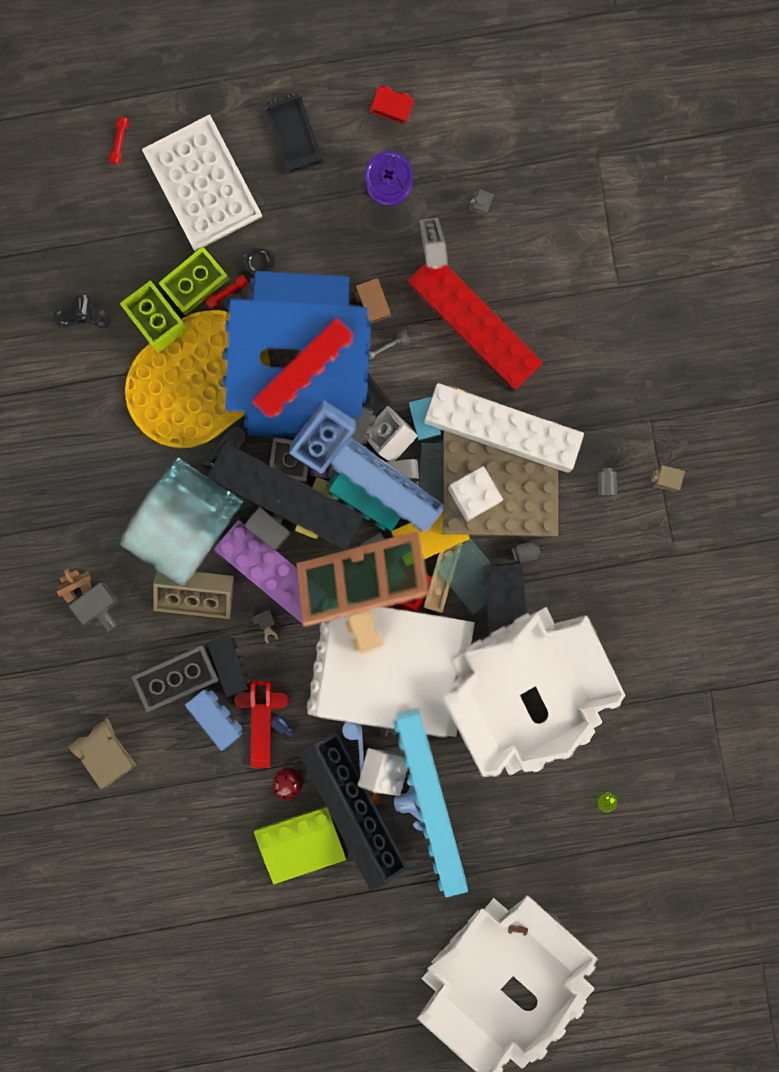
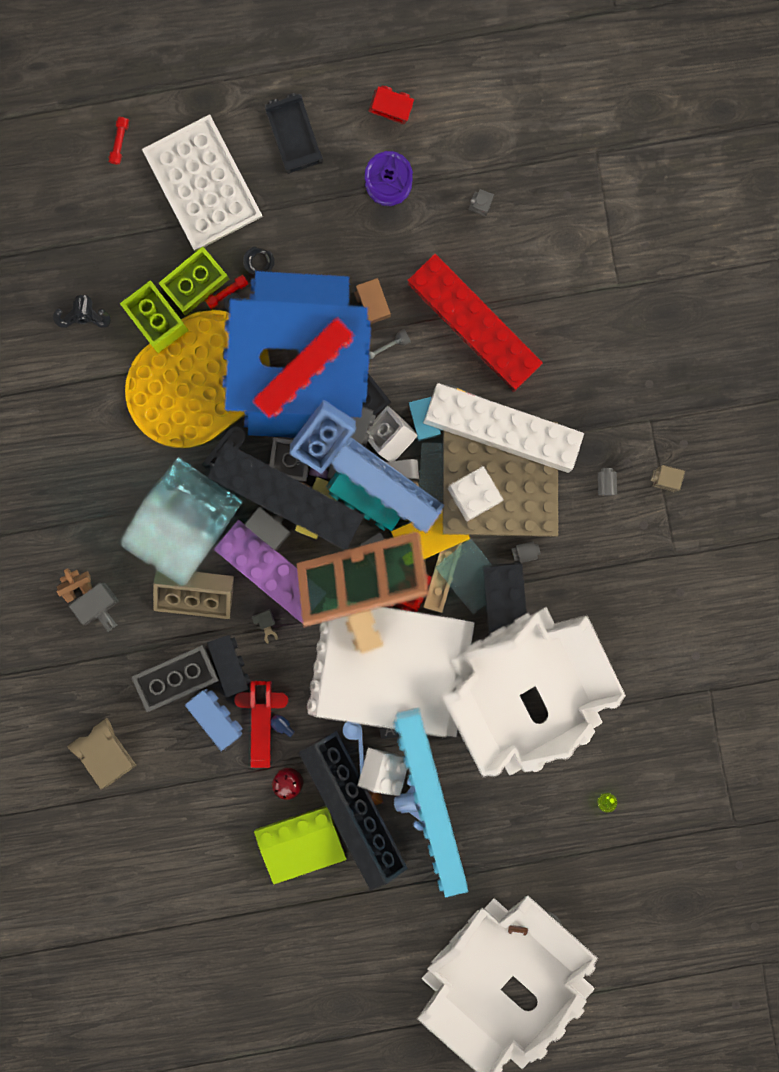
light grey brick [419,218,447,268] -> none

